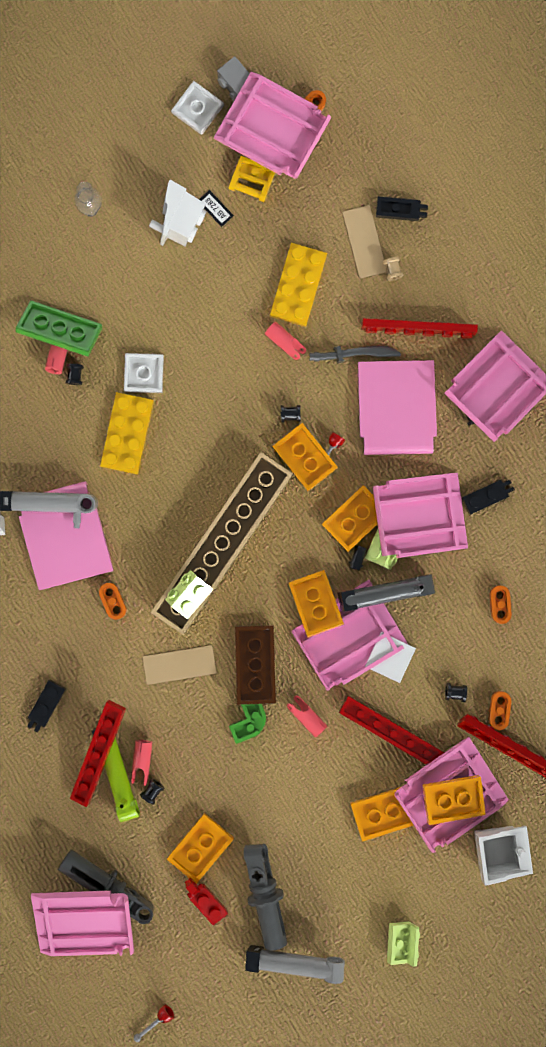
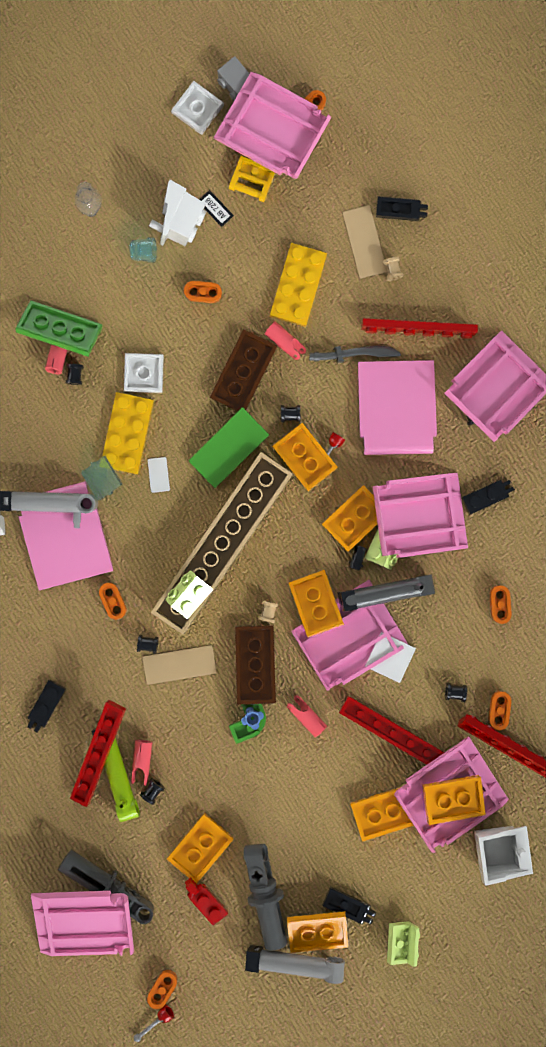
none -> clear light blue piece [81,456,123,501]
none -> clear light blue piece [130,237,157,263]
none -> black bush [137,635,159,654]
none -> orange plate [147,970,178,1009]
none -> white sticker [148,457,170,493]
none -> orange plate [184,281,222,303]
none -> bright green tile [189,407,270,488]
none -> reddish brown plate [210,329,277,412]
none -> medium blue plate [241,707,264,730]
none -> tan bush [258,601,279,623]
none -> light orange plate [287,911,348,953]
none -> black hinge [322,886,376,924]

